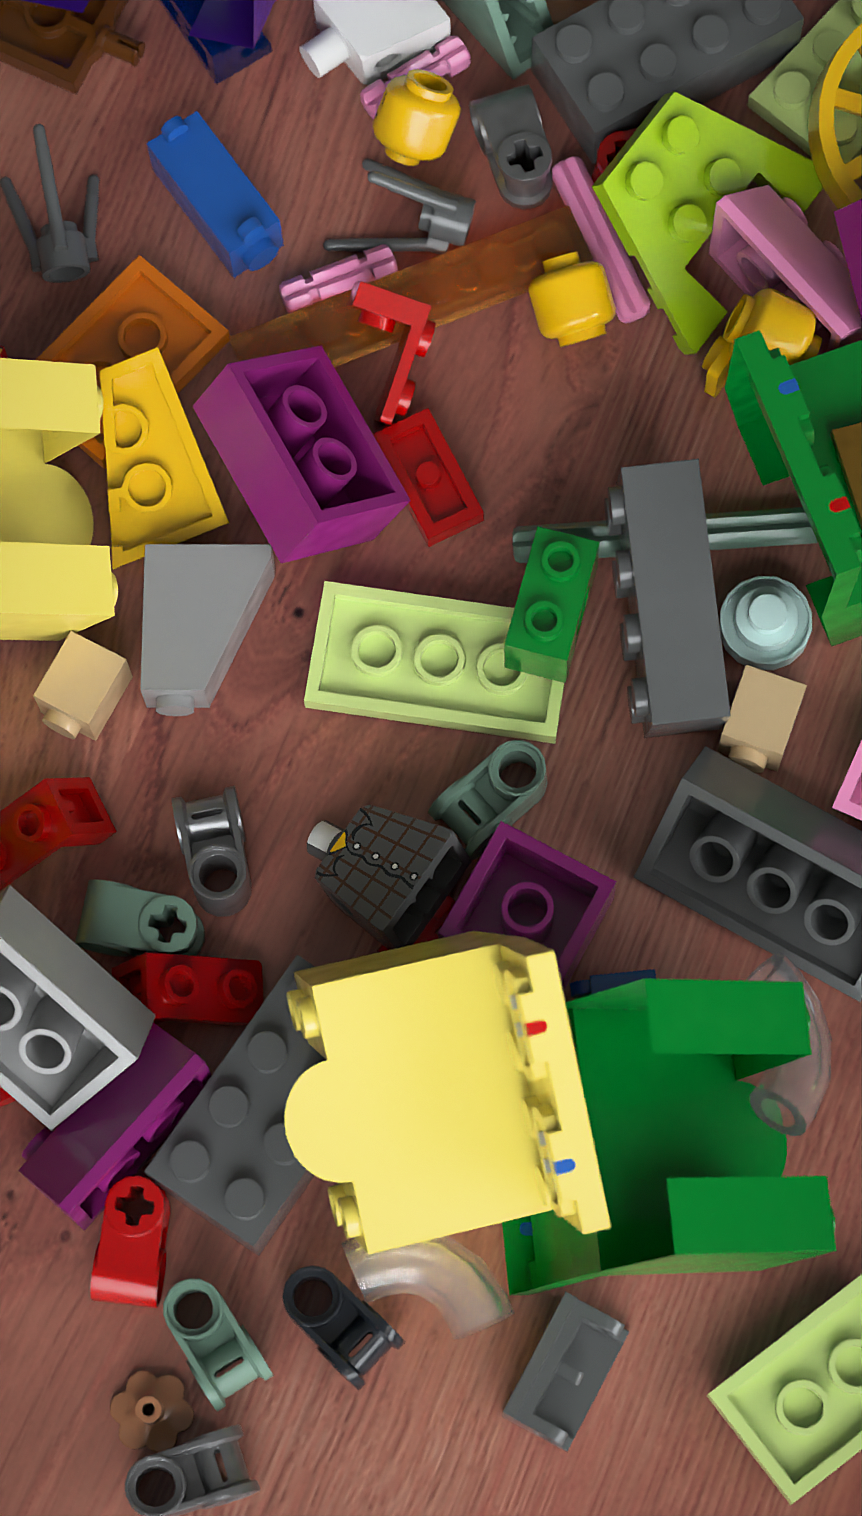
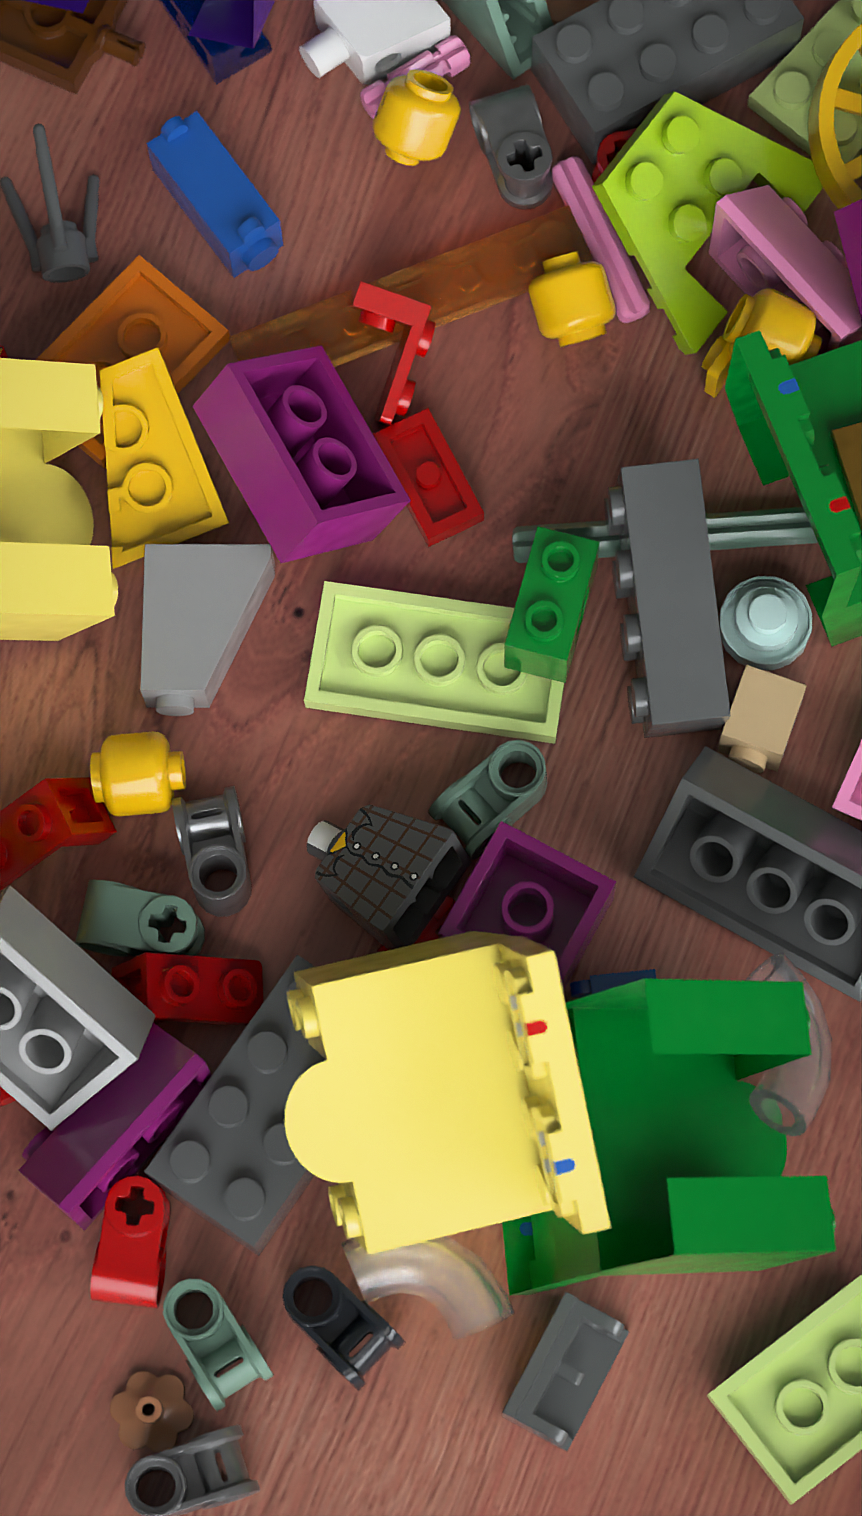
tan brick [33,631,133,741] -> none
bright pink axle [279,244,398,316] -> none
dark grey plant [323,158,476,257] -> none
none -> yellow head [90,731,186,816]

